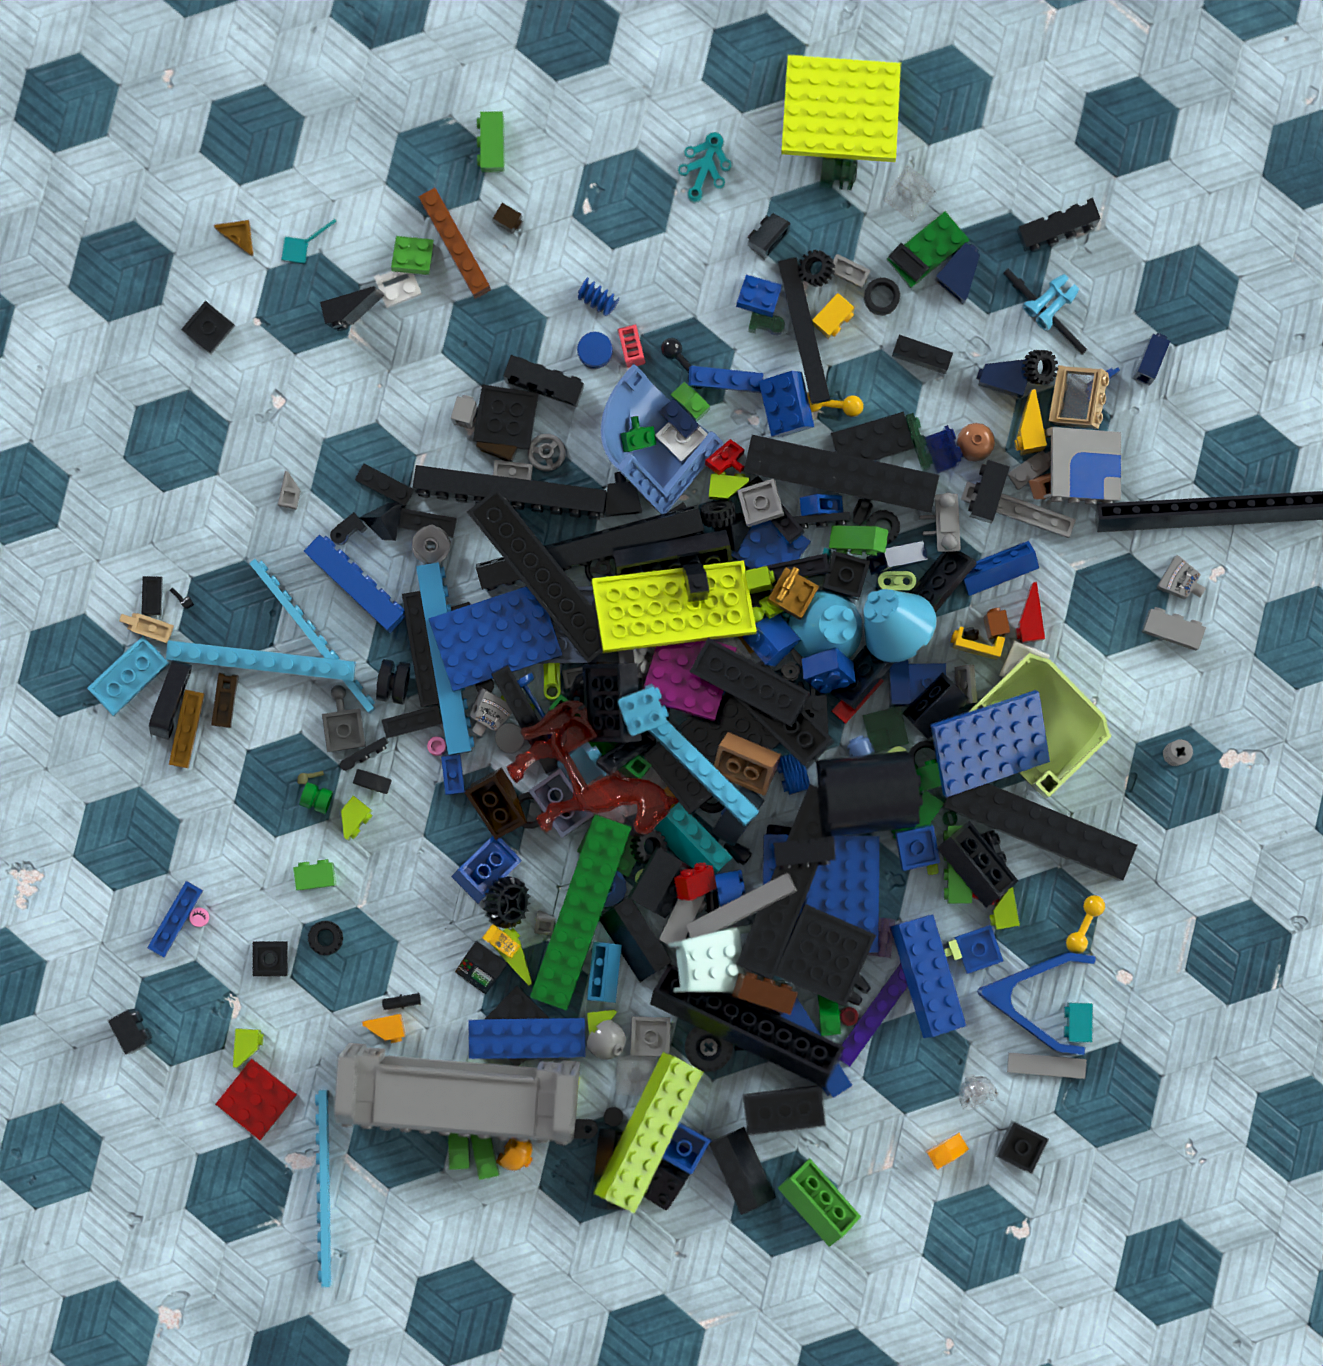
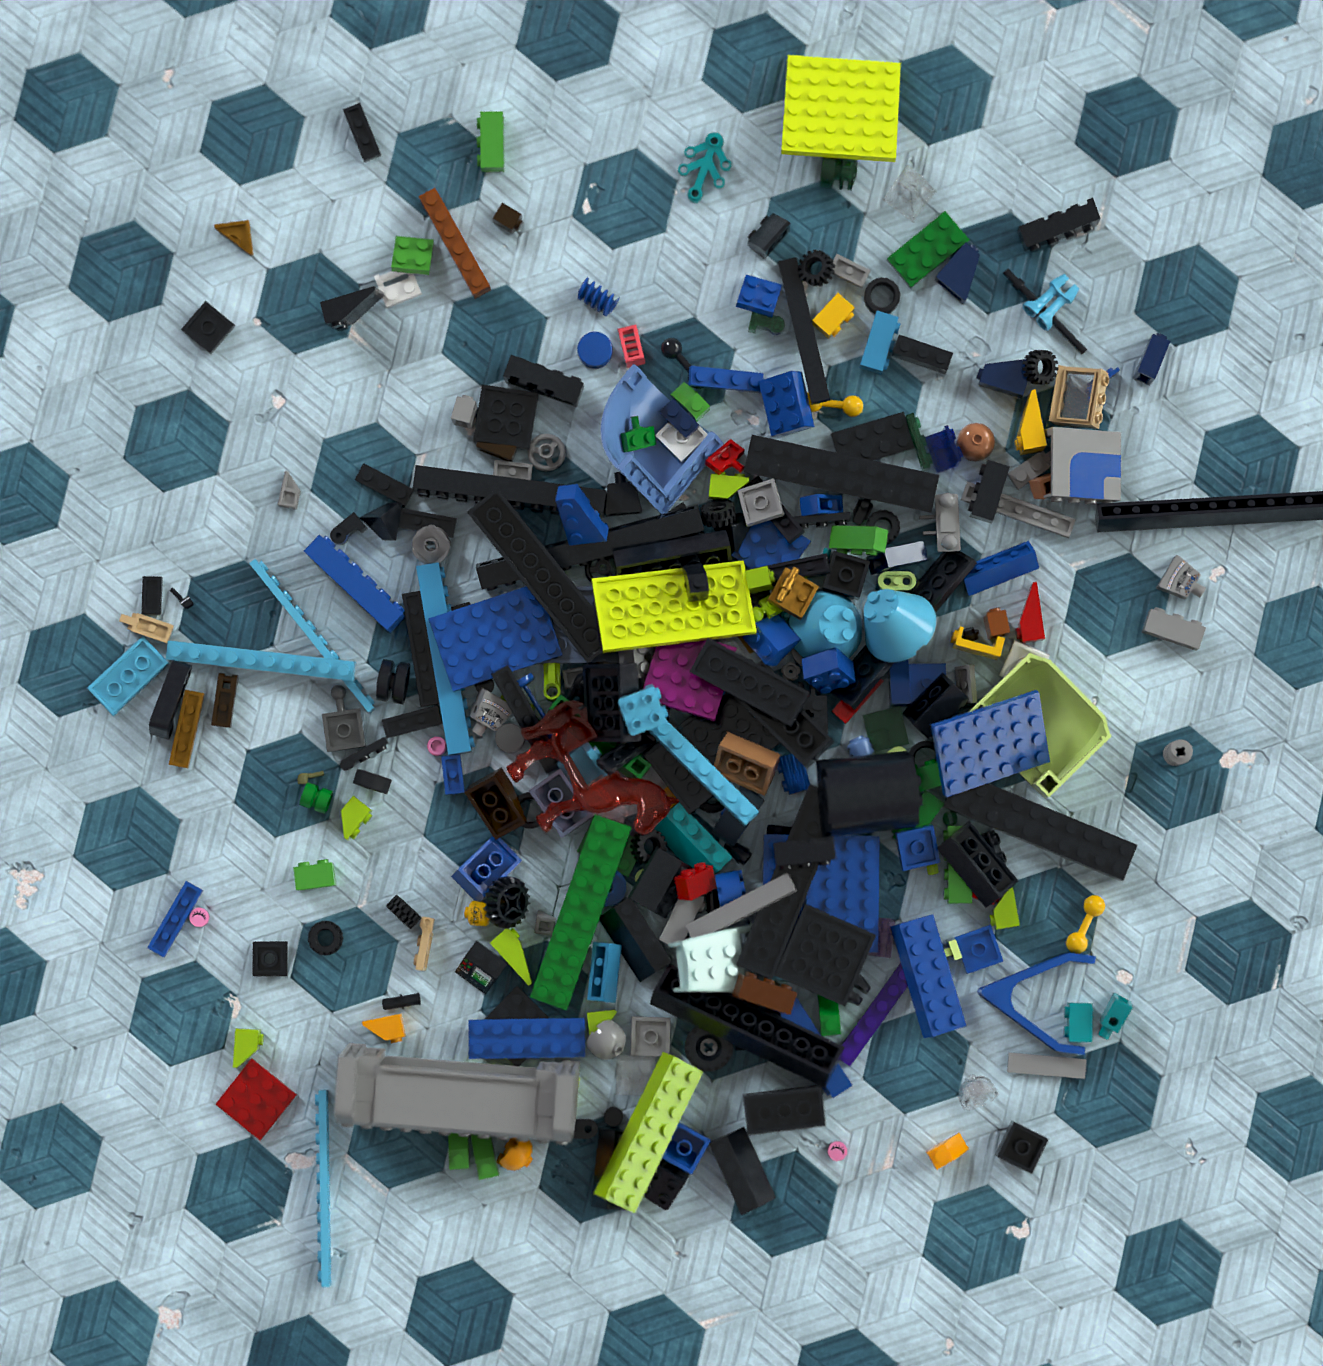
black brick [107,1009,153,1055] -> none
teal piece [281,219,336,264] -> none
yellow leg [482,924,521,959] -> none
bright green slope [778,1158,861,1247] -> none
dark red plate [839,1007,859,1026] -> none
black tile [888,243,929,282] -> none
none -> black plate [343,103,382,163]
none -> black tyre [386,894,421,929]
none -> tan hinge [414,917,435,971]
none -> yellow head [464,901,489,926]
none -> blue wedge [555,484,609,546]
none -> bright pink tile [827,1141,847,1161]
none -> dark azure brick [859,311,901,374]
none -> teal torso [1098,992,1133,1040]

